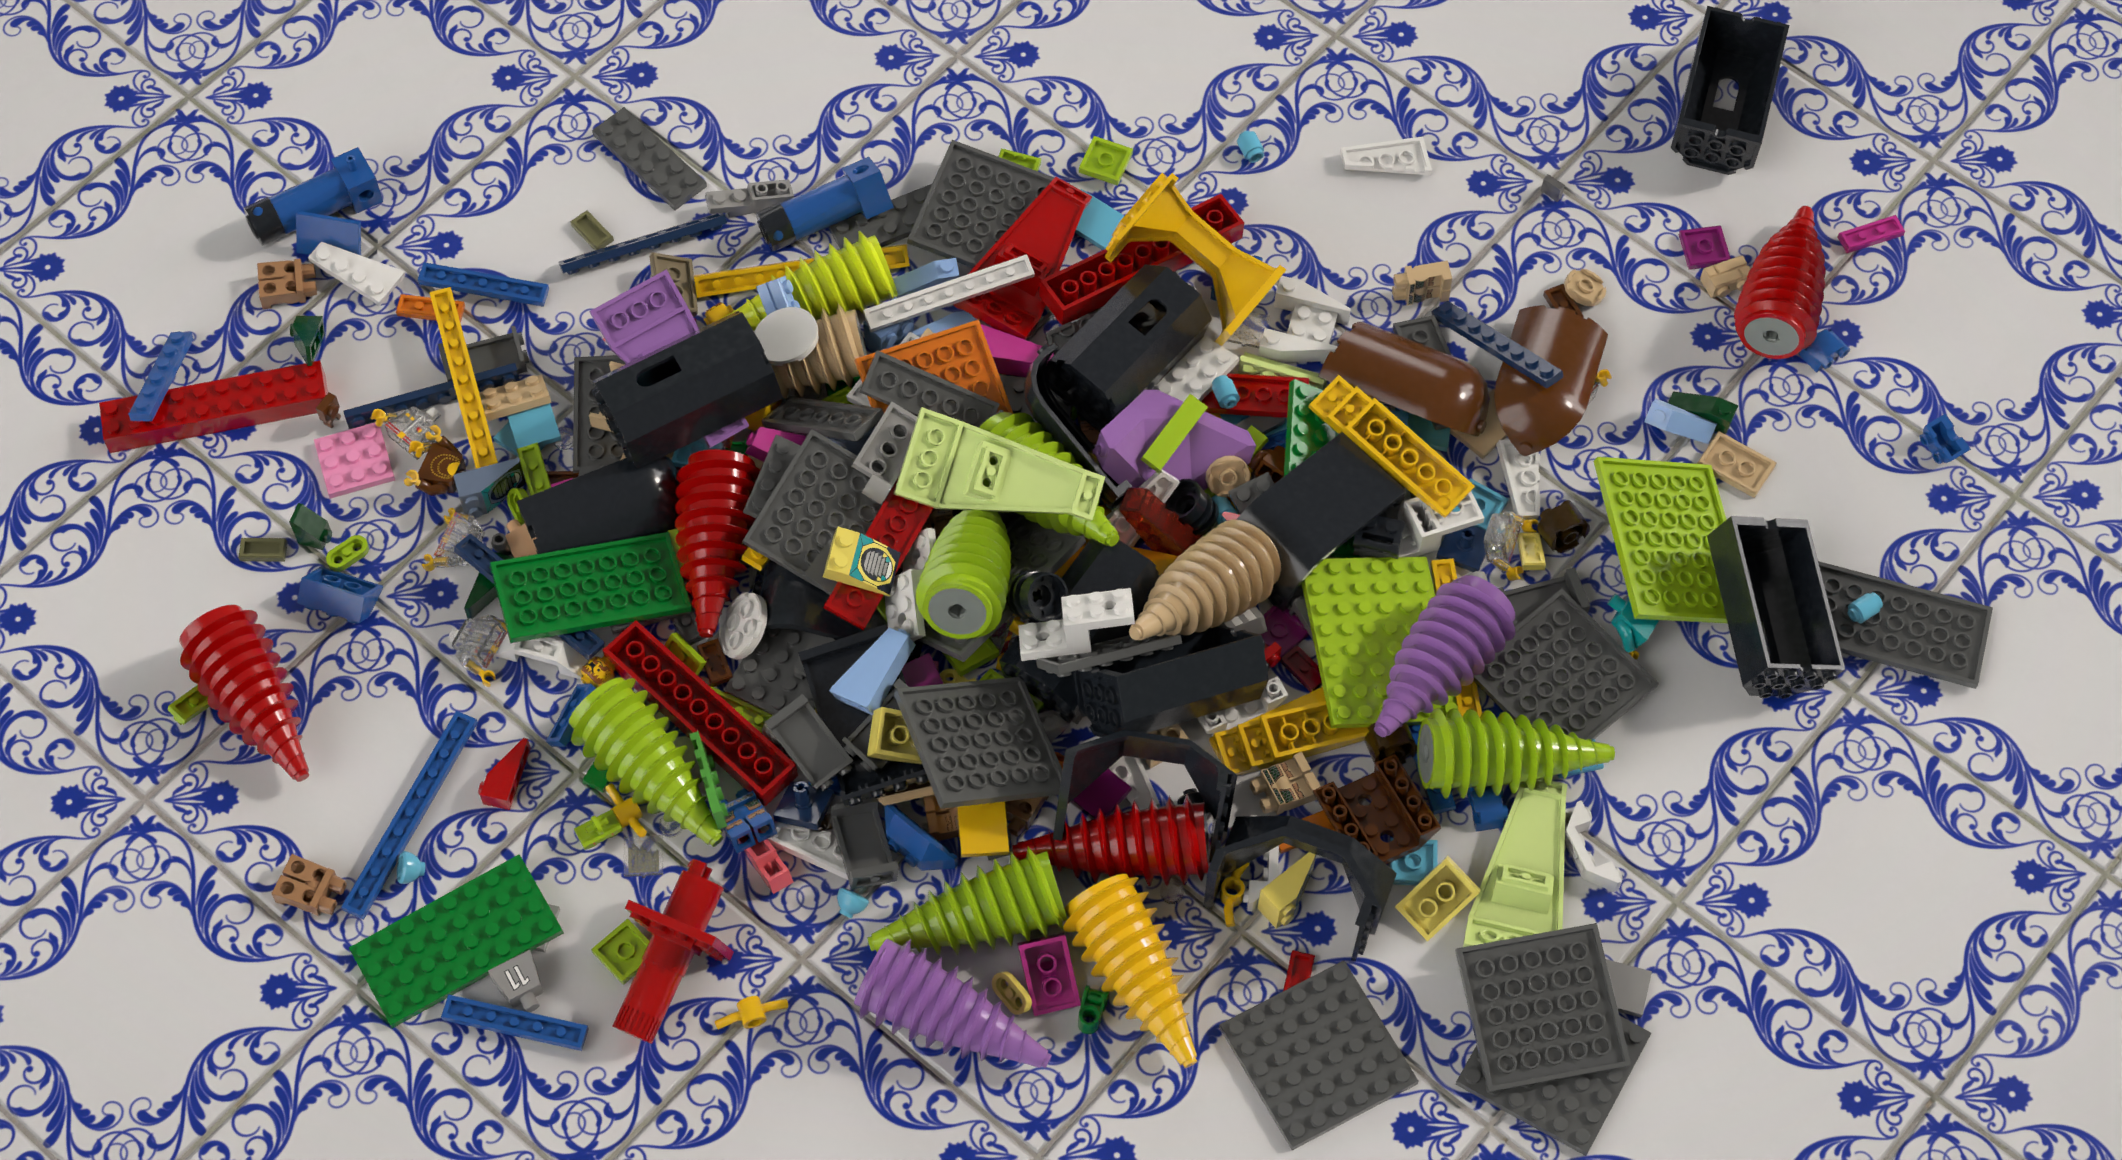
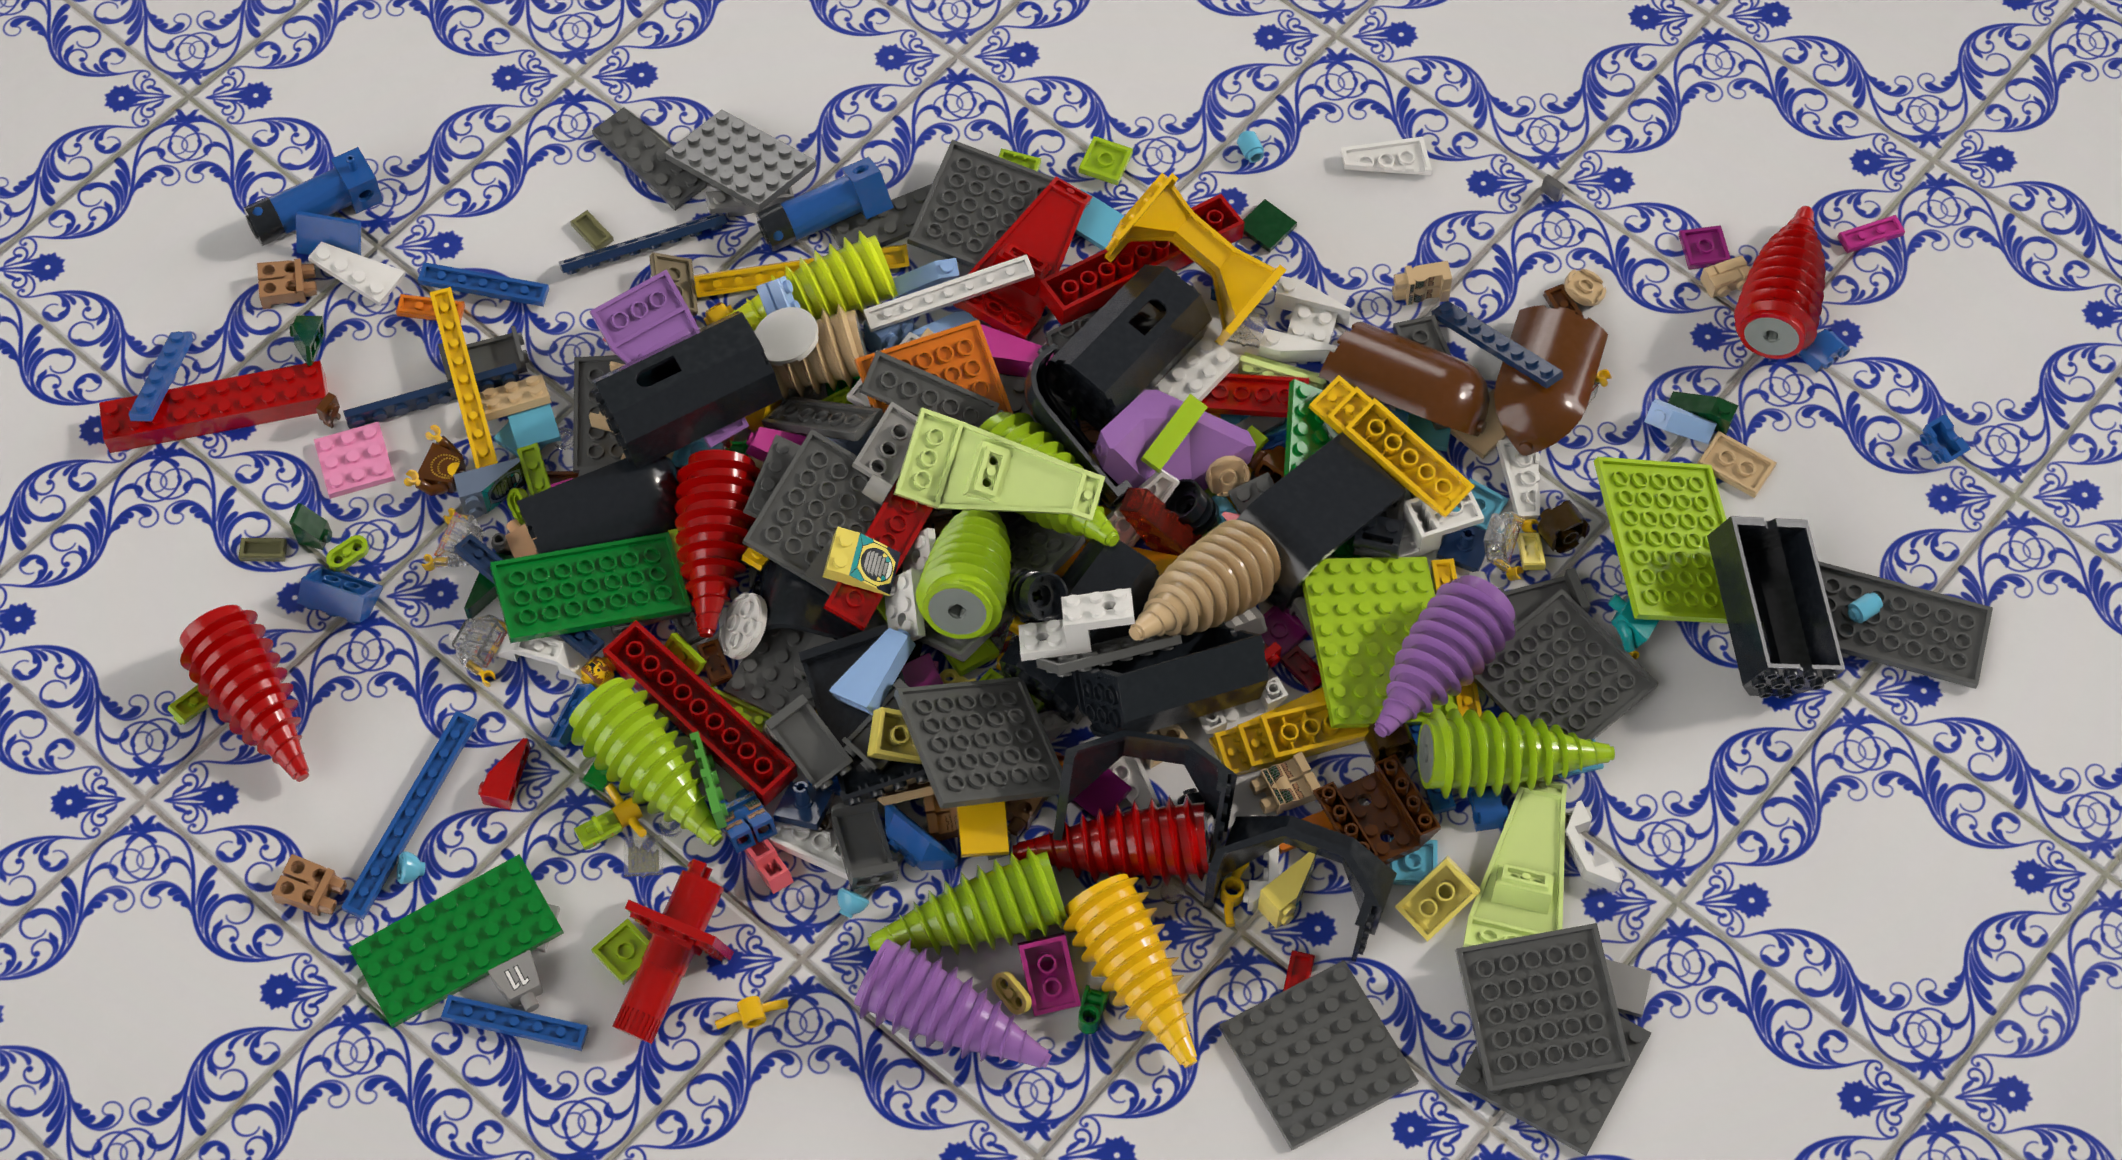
clear torso [371,406,441,460] -> none
medium azure brick [1212,375,1240,409] -> none
black panel [1671,6,1790,175] -> none
none -> plate [665,110,816,211]
none -> dark green tile [1243,199,1297,253]

